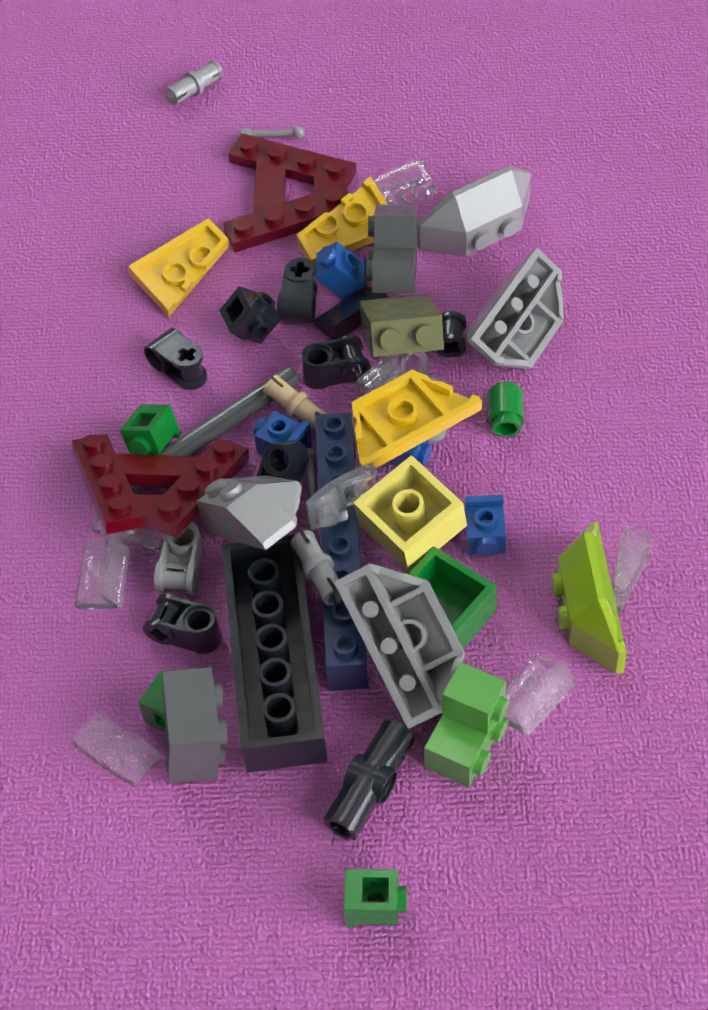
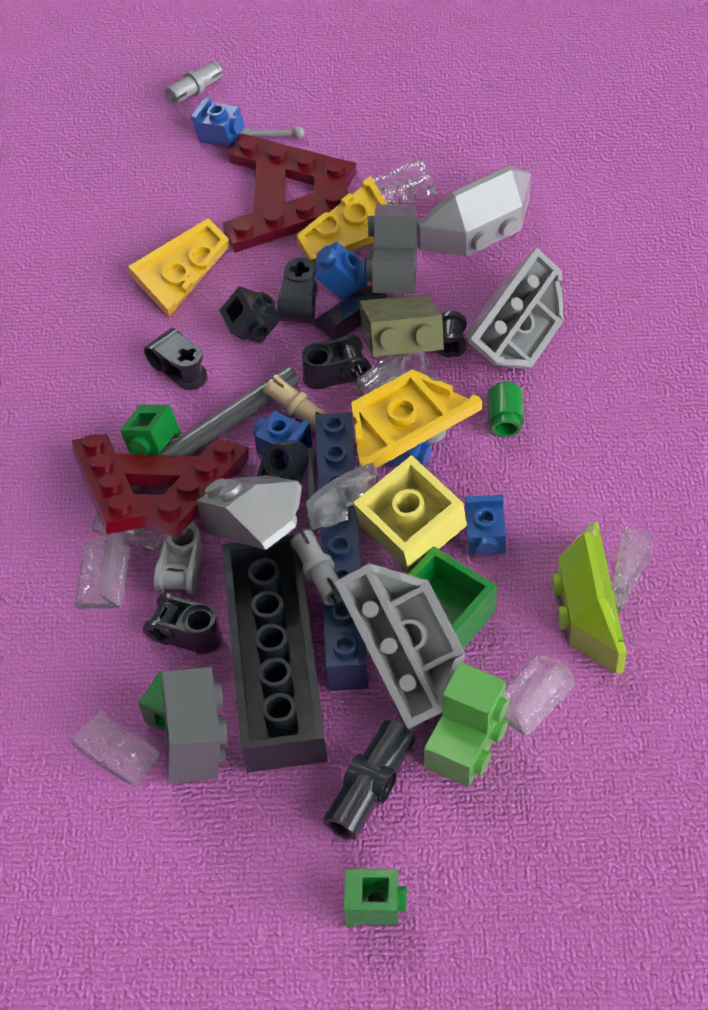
none -> blue brick [191,97,245,146]

